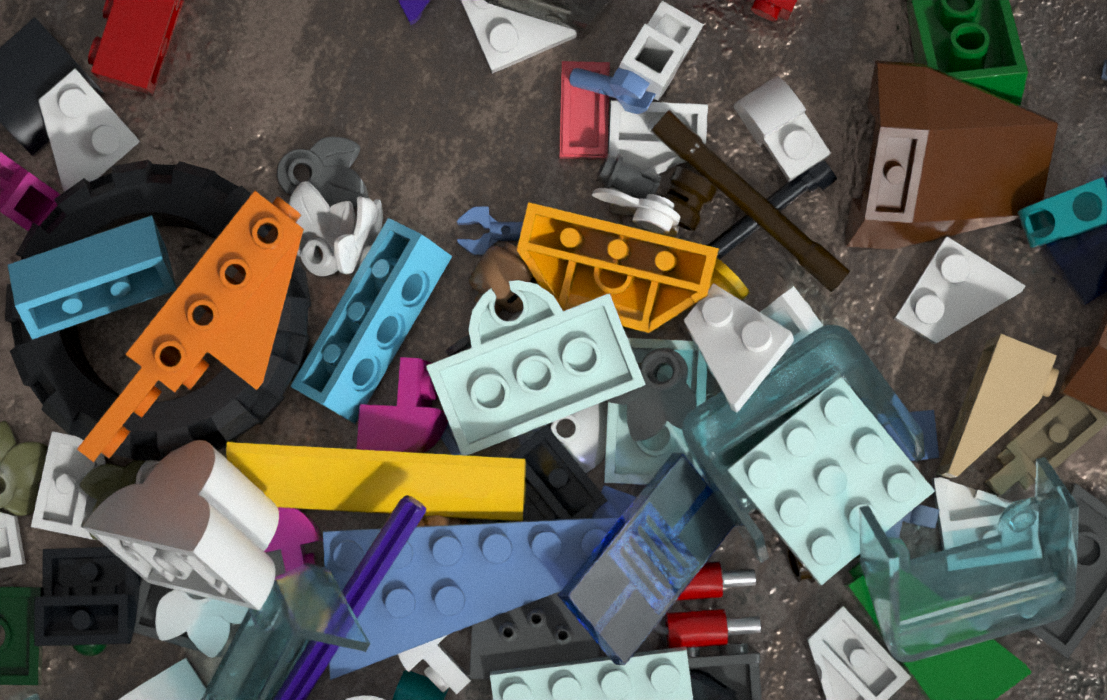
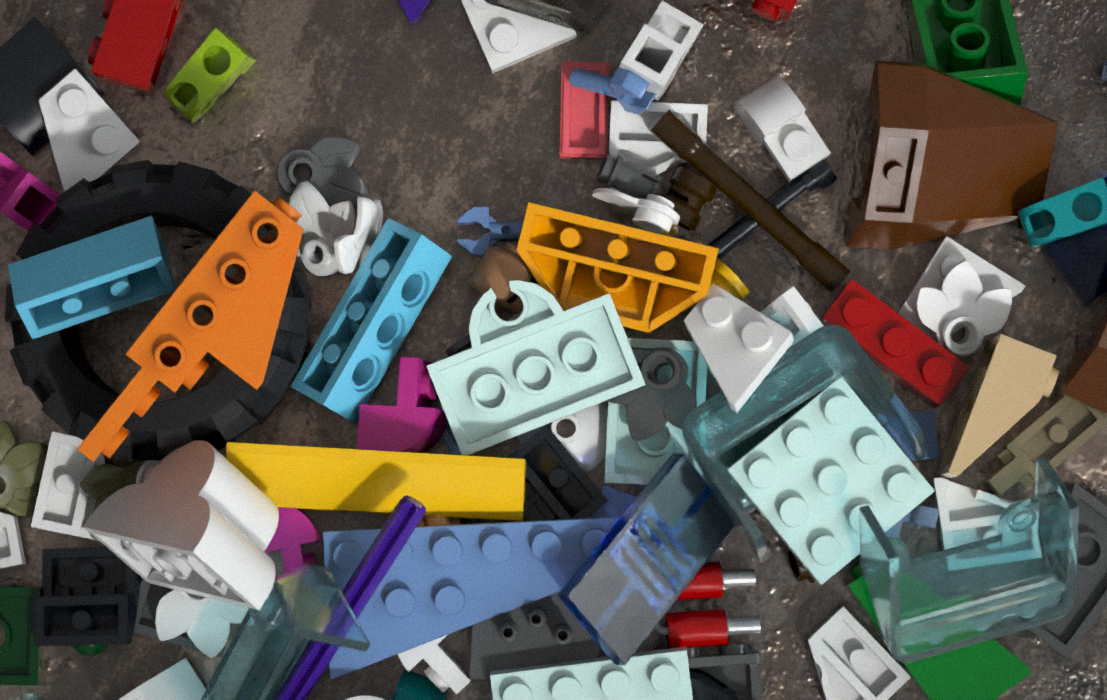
none -> lime leg [163,27,256,123]
none -> red brick [819,279,970,409]
none -> white plate [916,261,1012,359]

